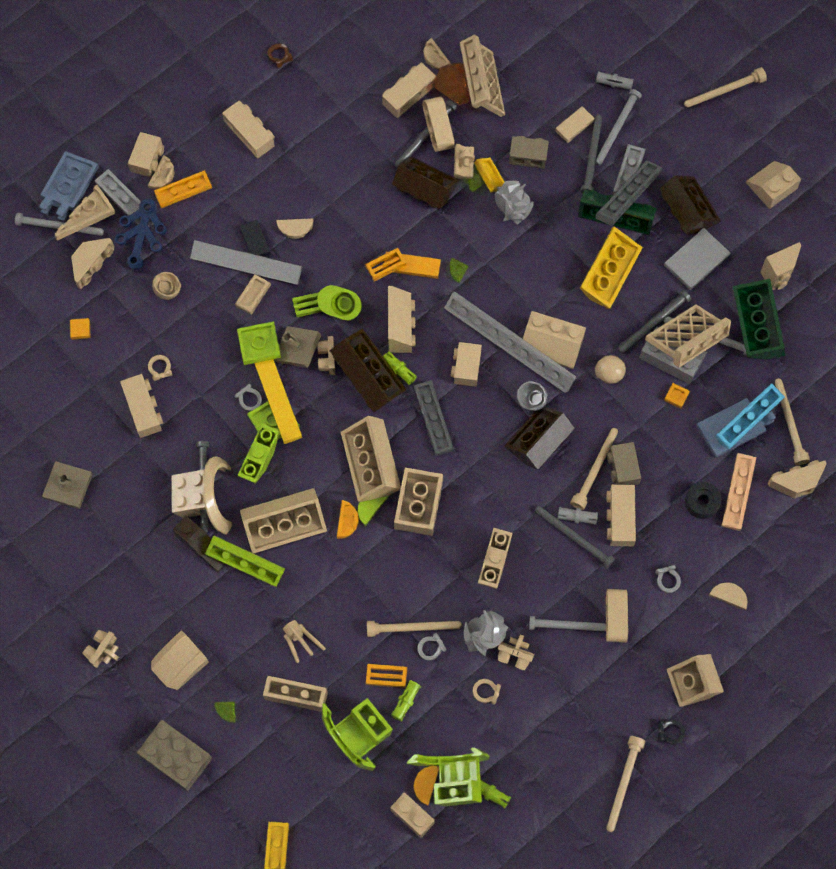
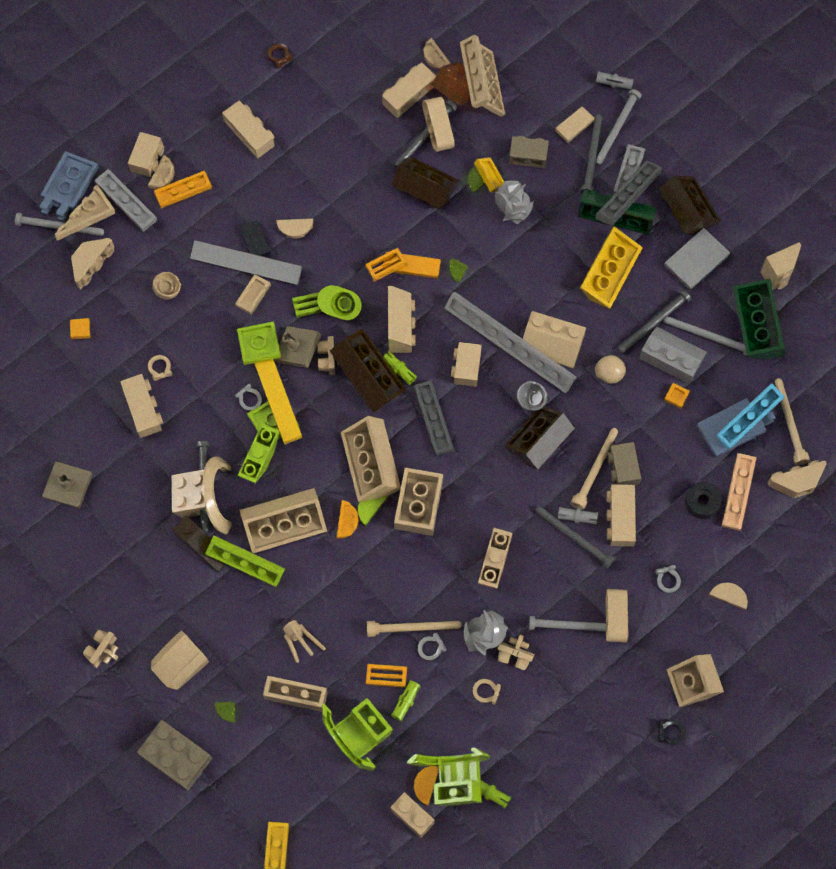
dark blue plant [115,199,167,270] -> none
tan hips [454,144,475,179] -> none
tan piece [606,736,645,832] -> none
tan fence [645,305,731,368] -> none
tan piece [684,67,767,108] -> none
tan slope [746,161,801,209] -> none

